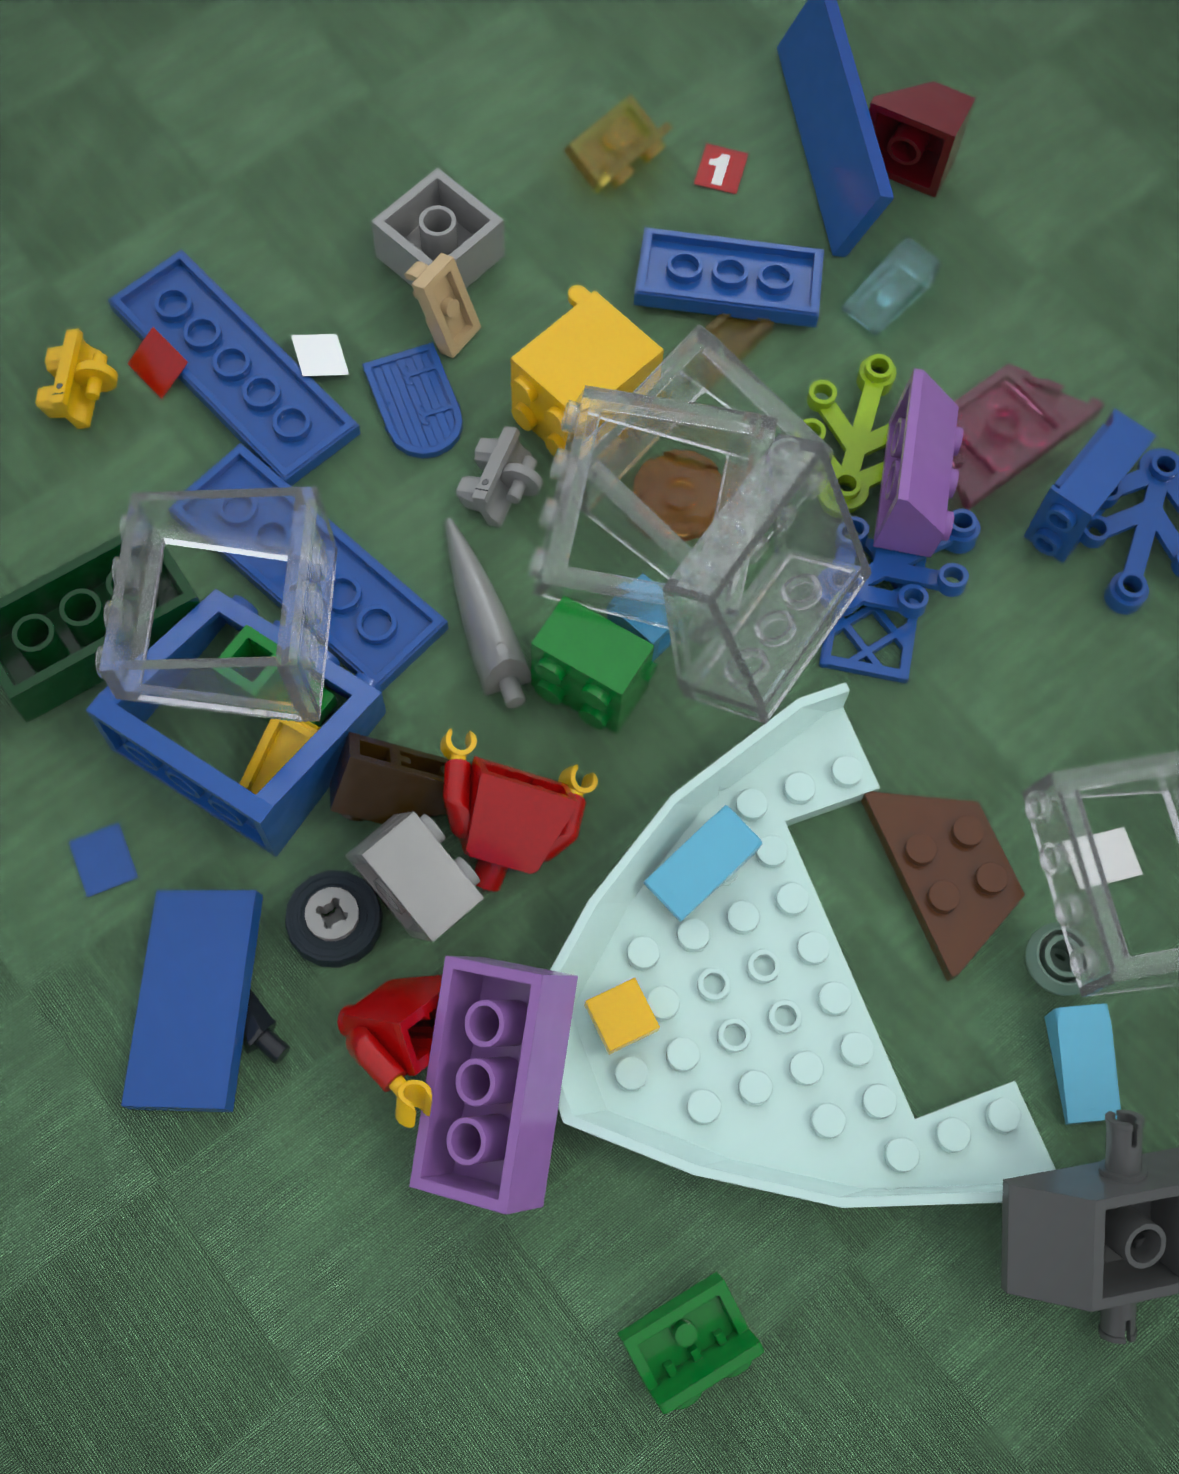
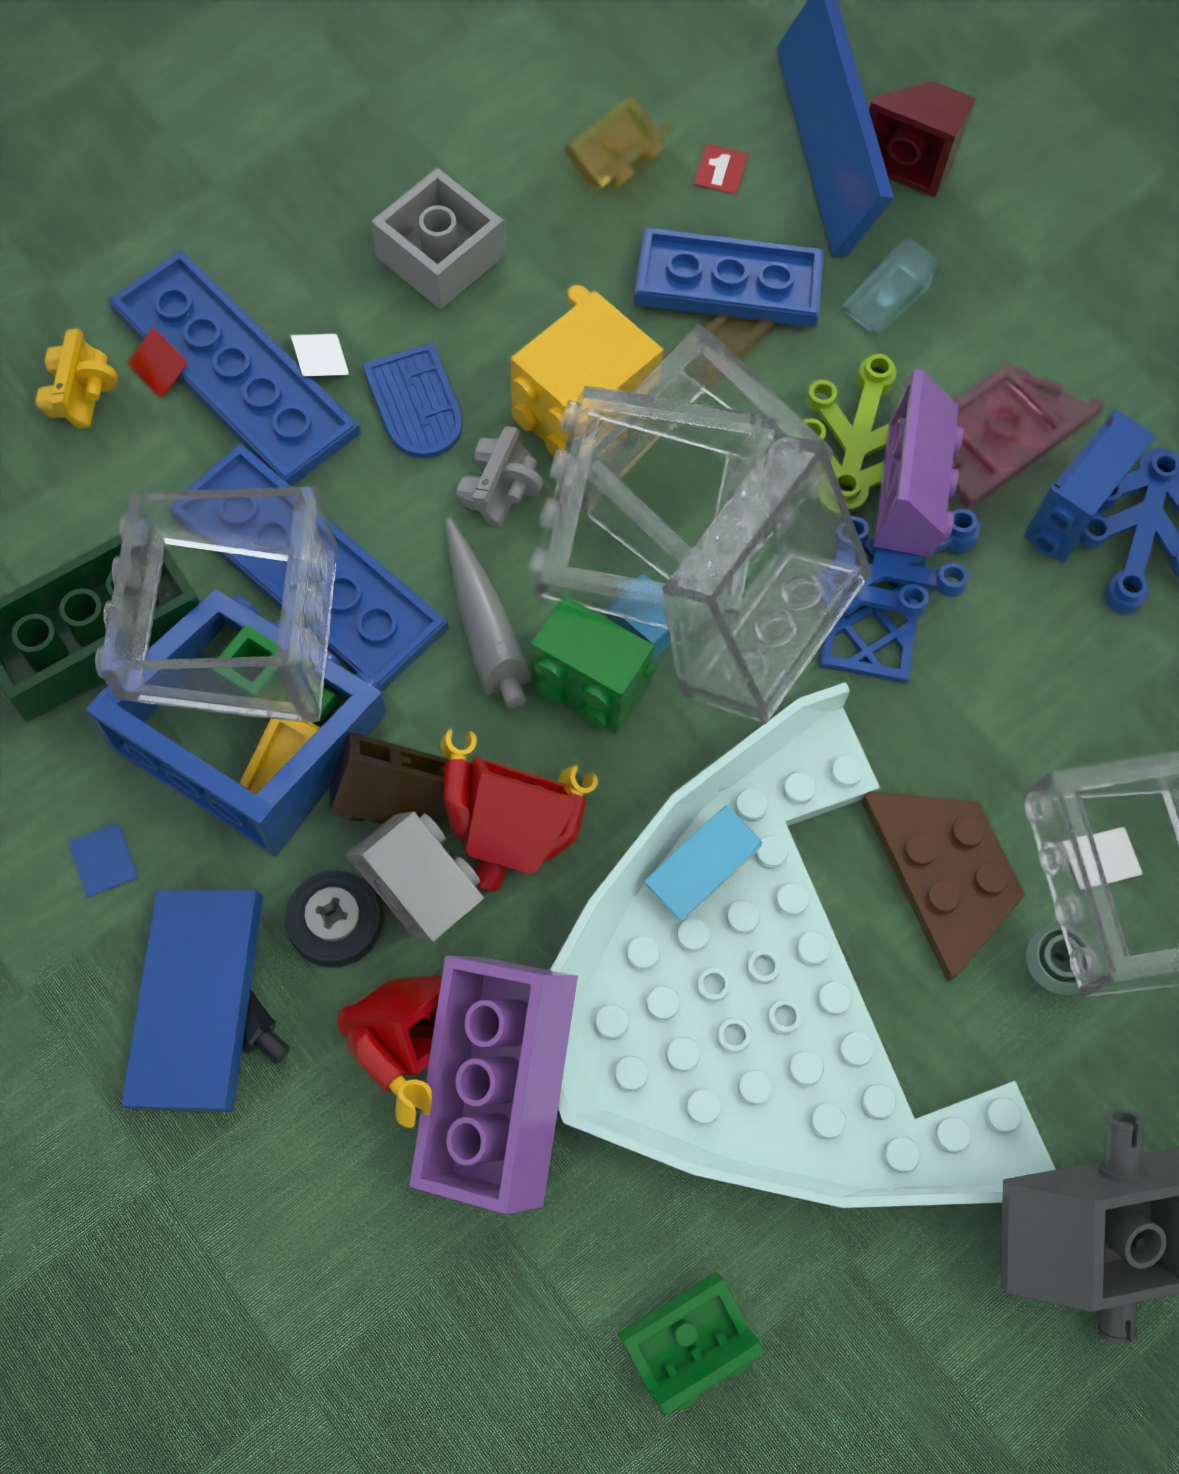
tan plate [404,253,481,358] -> none
yellow tile [584,978,660,1055] -> none
clear orange tile [632,449,728,542] -> none
medium azure slope [1044,1003,1121,1125] -> none

